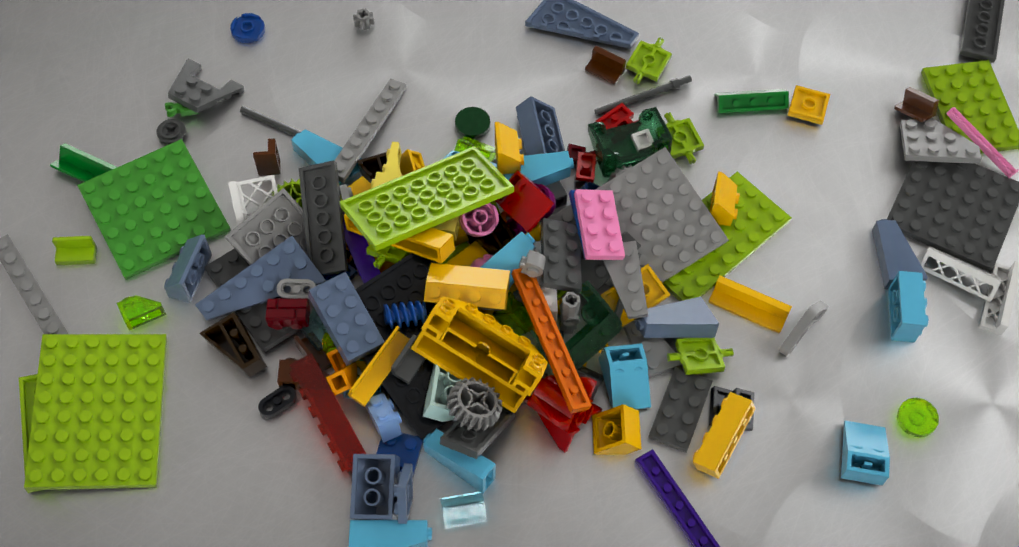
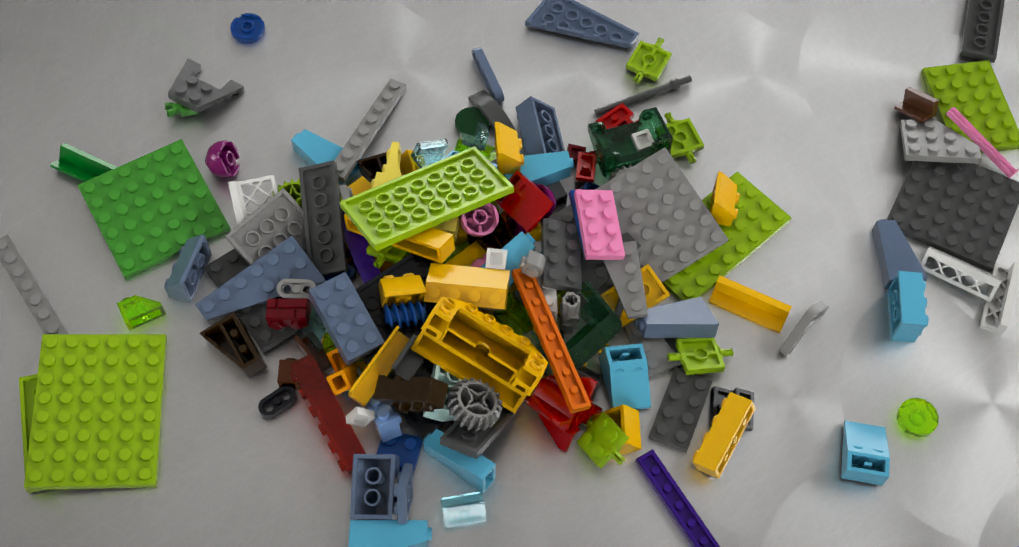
lime panel [52,236,97,265] -> none
dark grey gear [156,119,186,145] -> none
dark grey bar [240,106,301,136] -> none
reddish brown panel [253,138,281,176] -> none
light grey gear [353,9,374,30] -> none
reddish brown panel [585,46,626,84] -> none
green panel [714,89,789,113] -> none
yellow plate [787,85,830,125] -> none
none -> magenta cylinder [205,140,240,177]
none -> white plate [346,407,375,428]
none -> dark brown wedge [373,375,449,414]
none -> yellow slope [378,273,426,308]
none -> clear light blue panel [411,138,450,168]
none -> clear light blue panel [460,122,489,150]
none -> dark grey slope [468,90,519,139]
none -> sand blue beam [472,47,504,103]
none -> white plate [485,248,508,270]
none -> lime plate [576,411,629,469]

